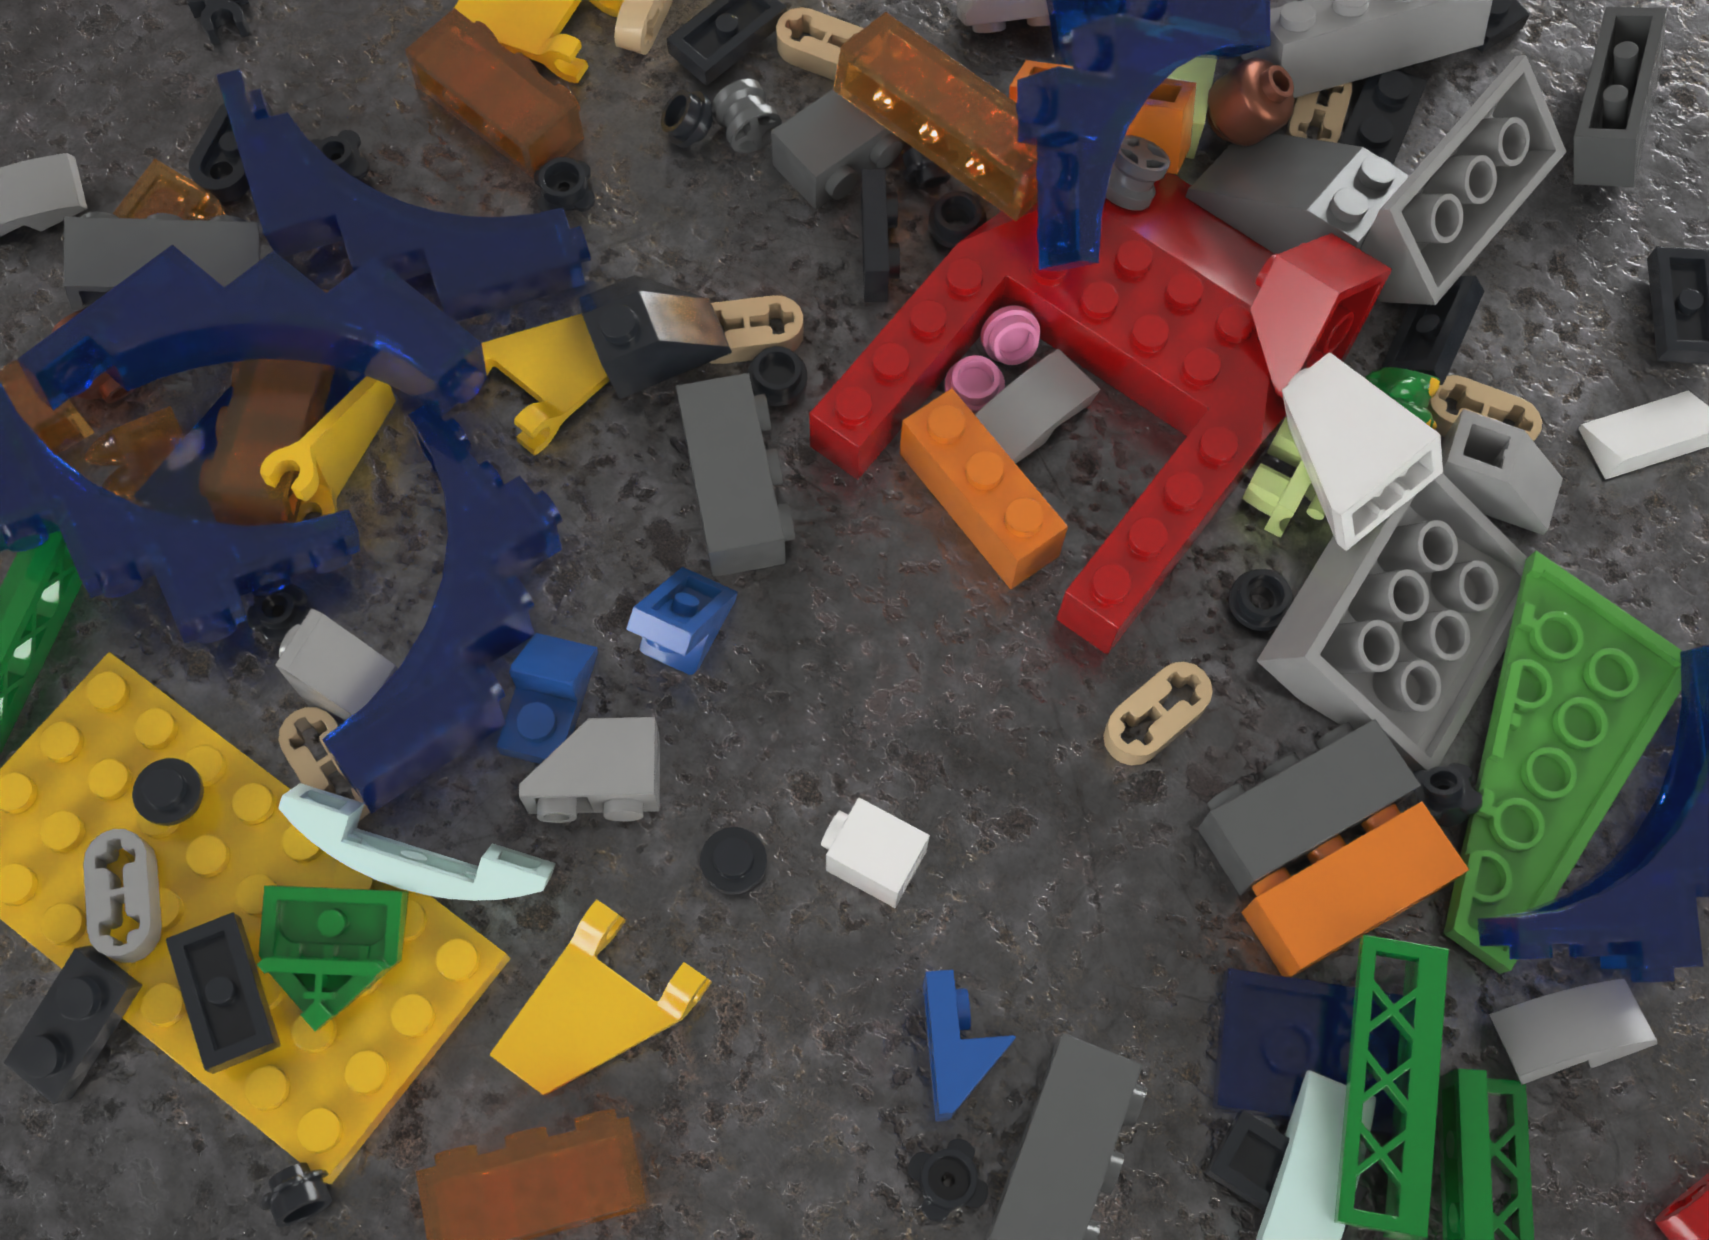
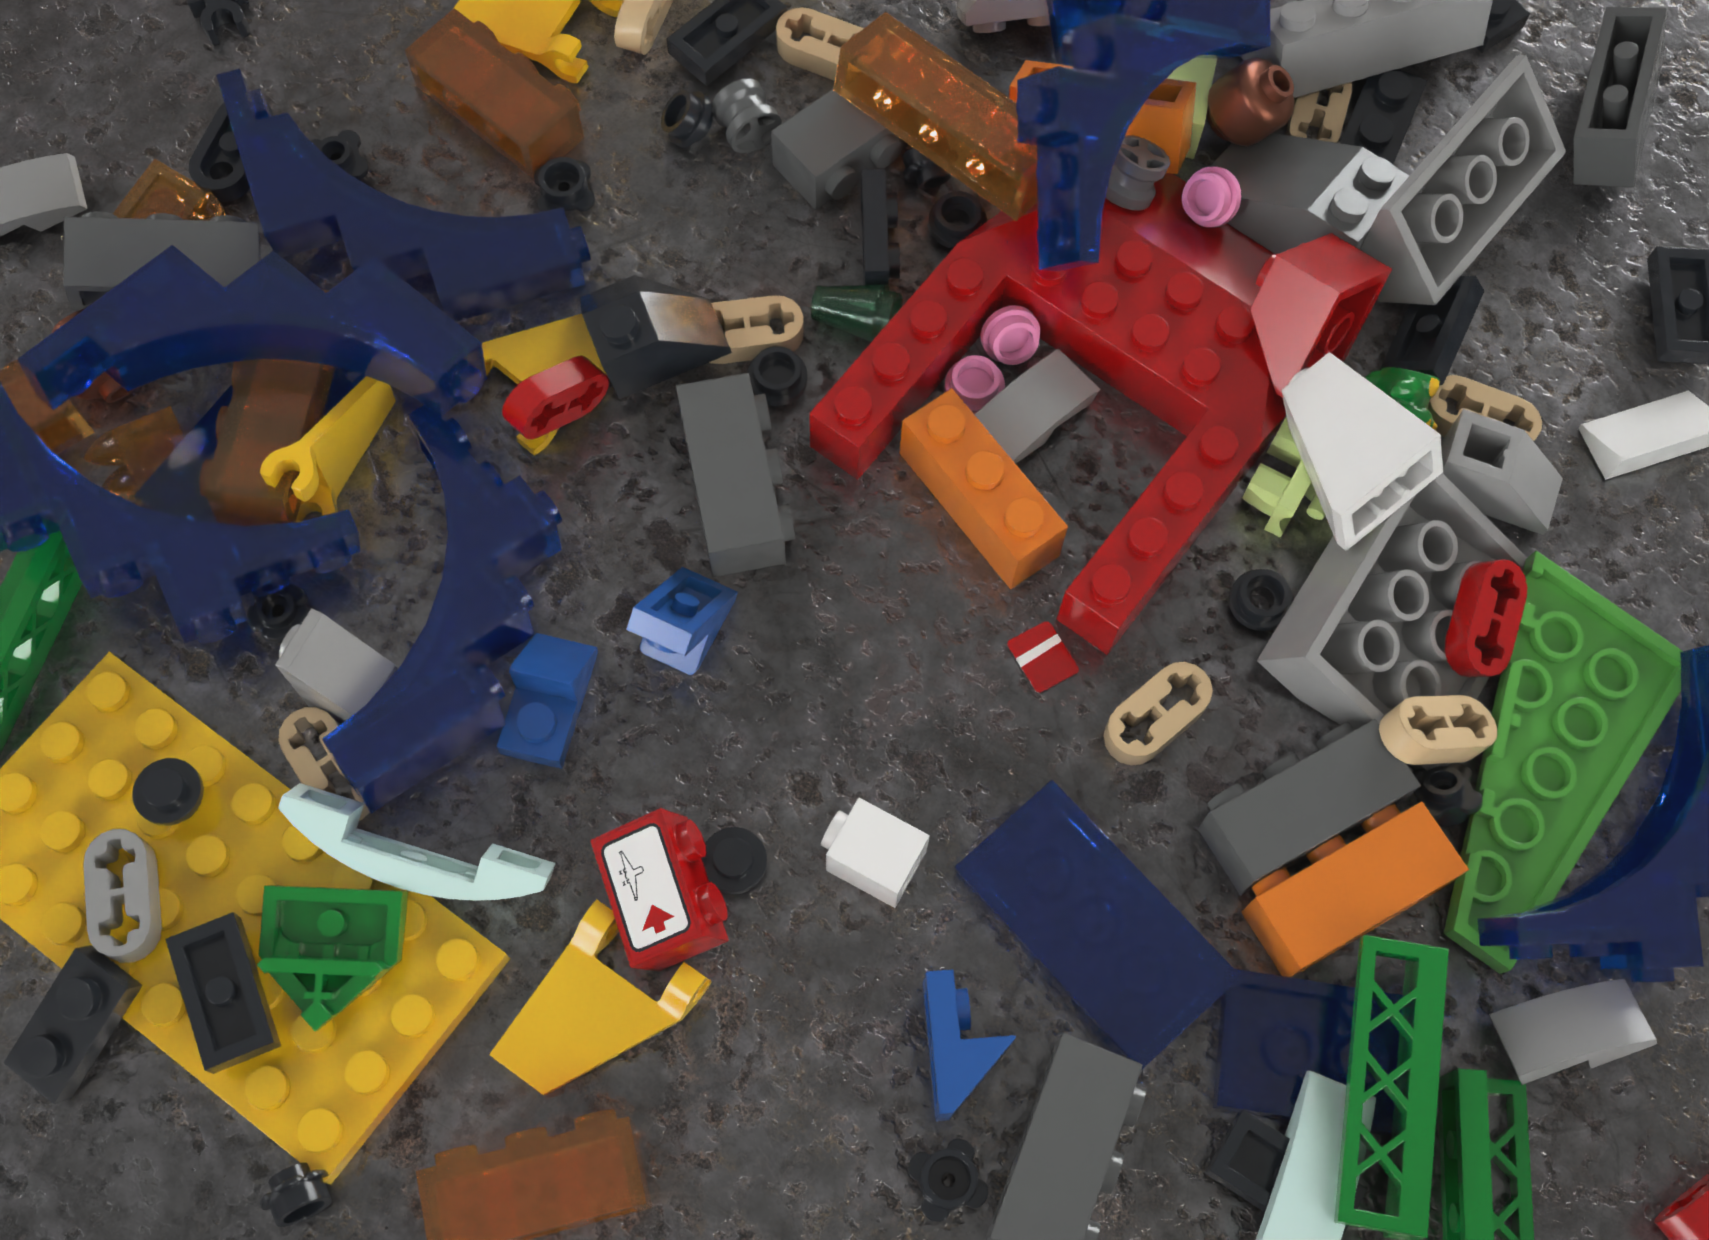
light grey slope [519,717,660,823] -> none
none -> red beam [502,355,610,440]
none -> brick [590,808,729,972]
none -> clear green cone [811,284,903,342]
none -> clear blue tile [954,780,1241,1073]
none -> red sticker [1007,621,1079,693]
none -> bright pink plate [1182,166,1241,227]
none -> tan beam [1379,695,1497,765]
none -> red beam [1444,559,1528,678]

